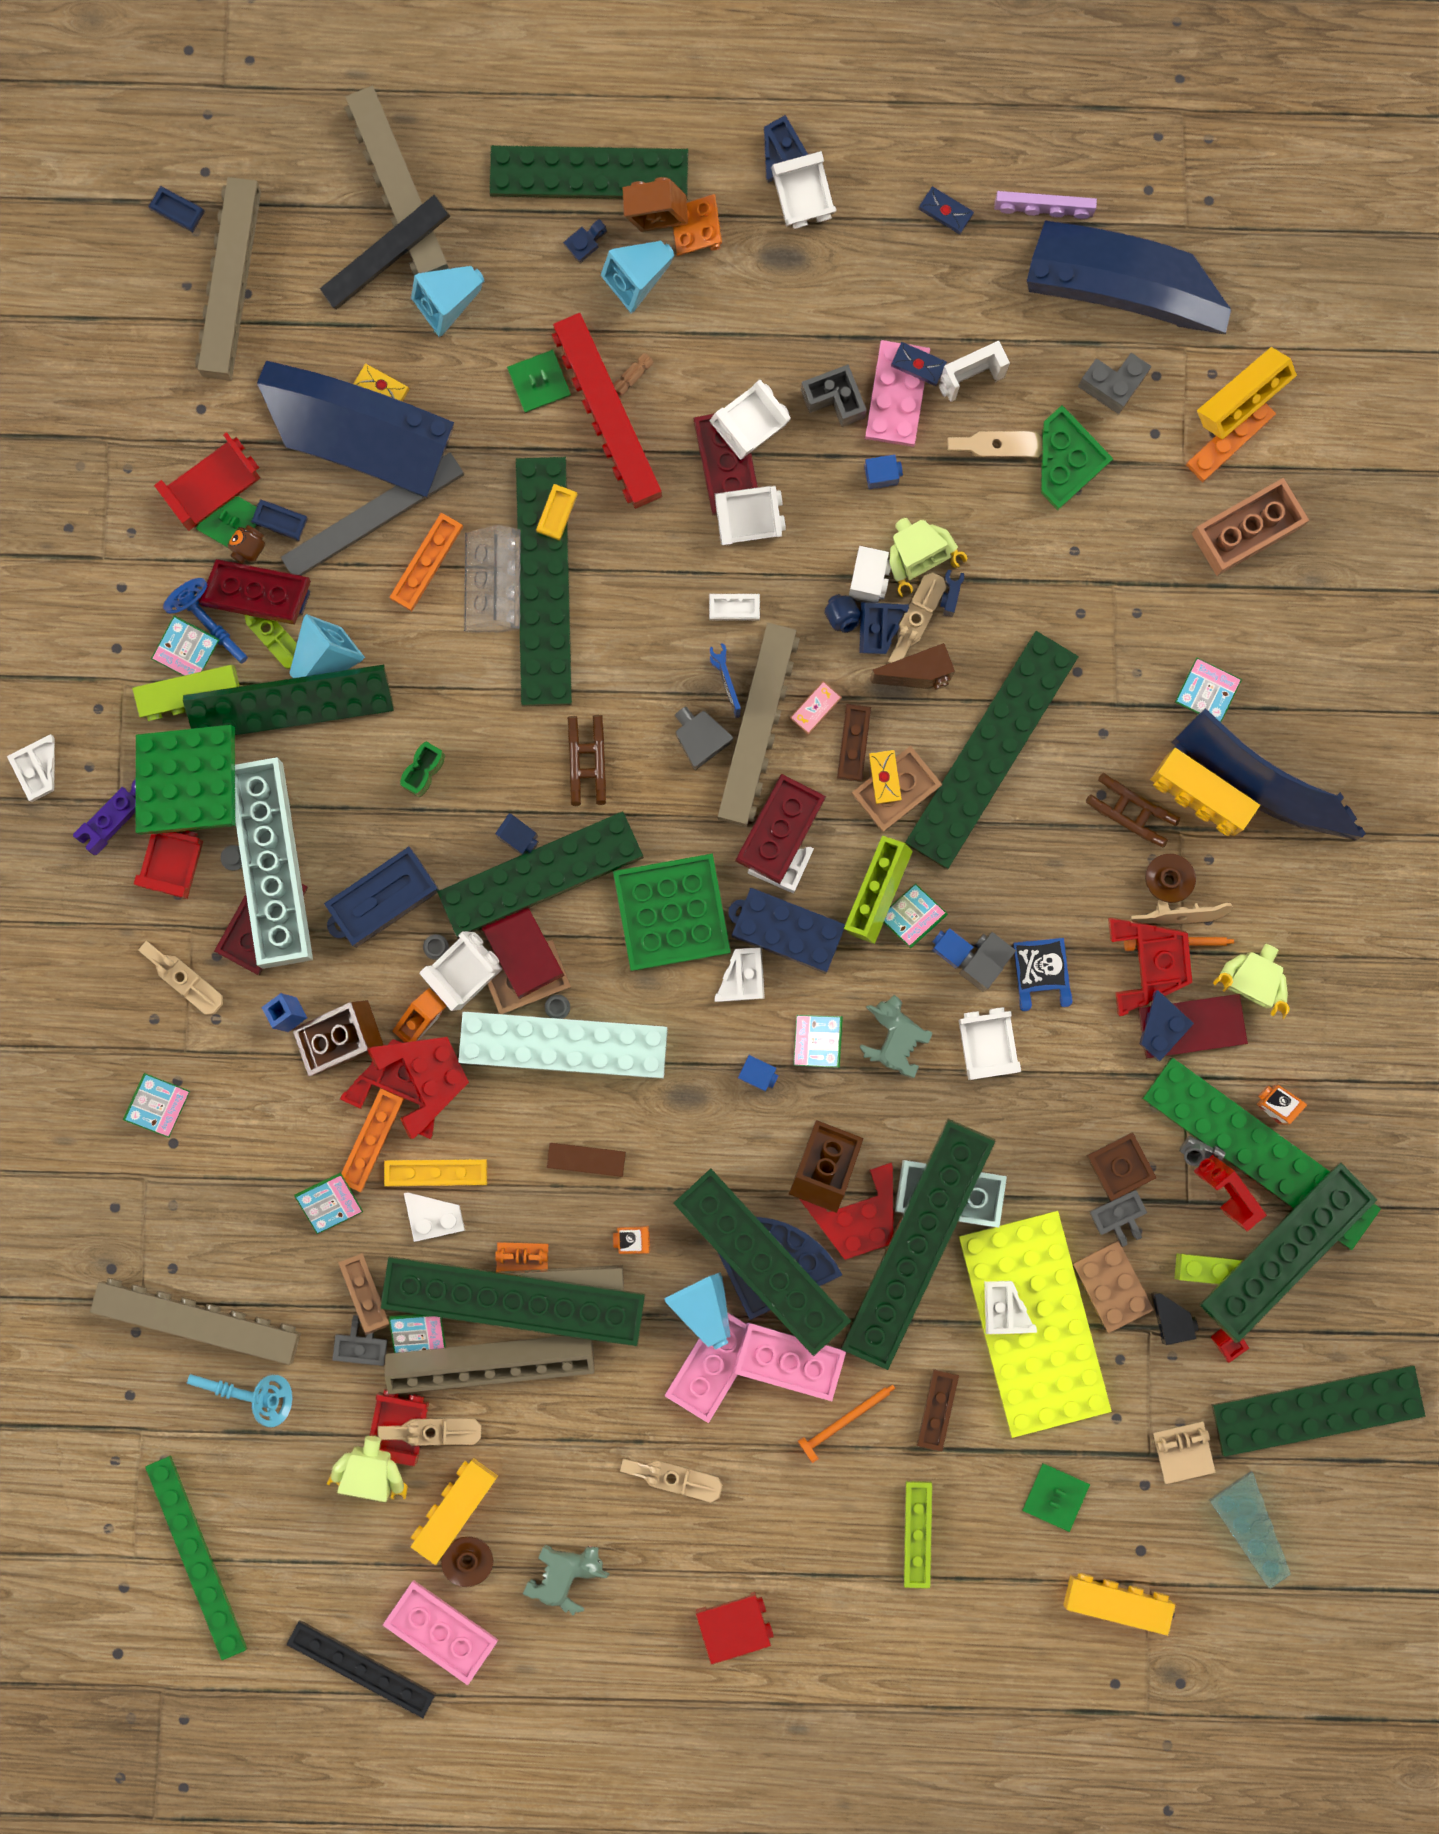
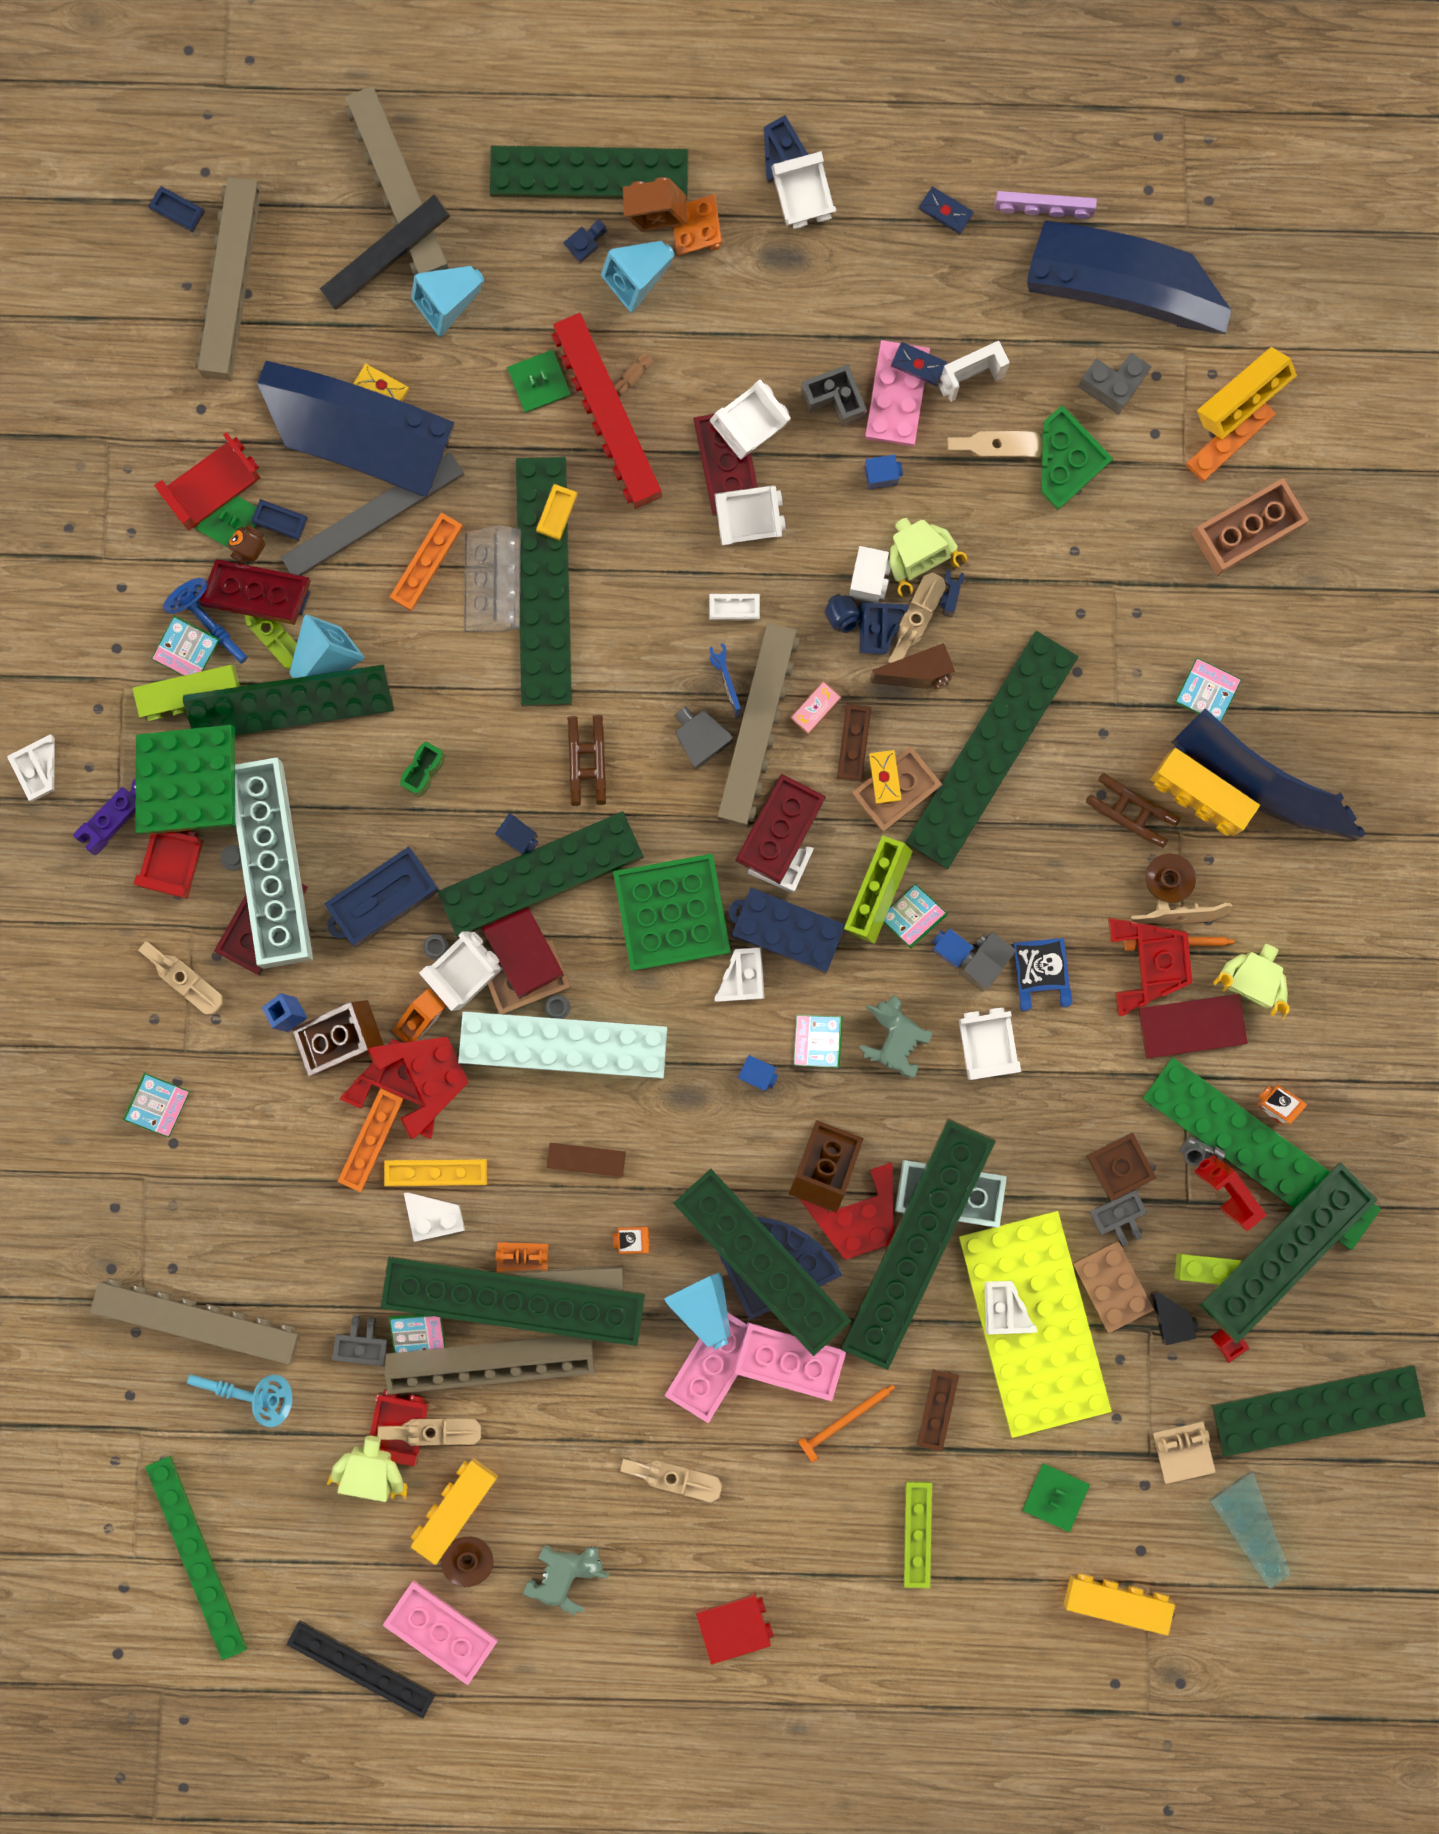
piece [294,1172,363,1234] -> none
medium nougat plate [339,1253,390,1335] -> none
dark blue wing [1139,990,1194,1061] -> none

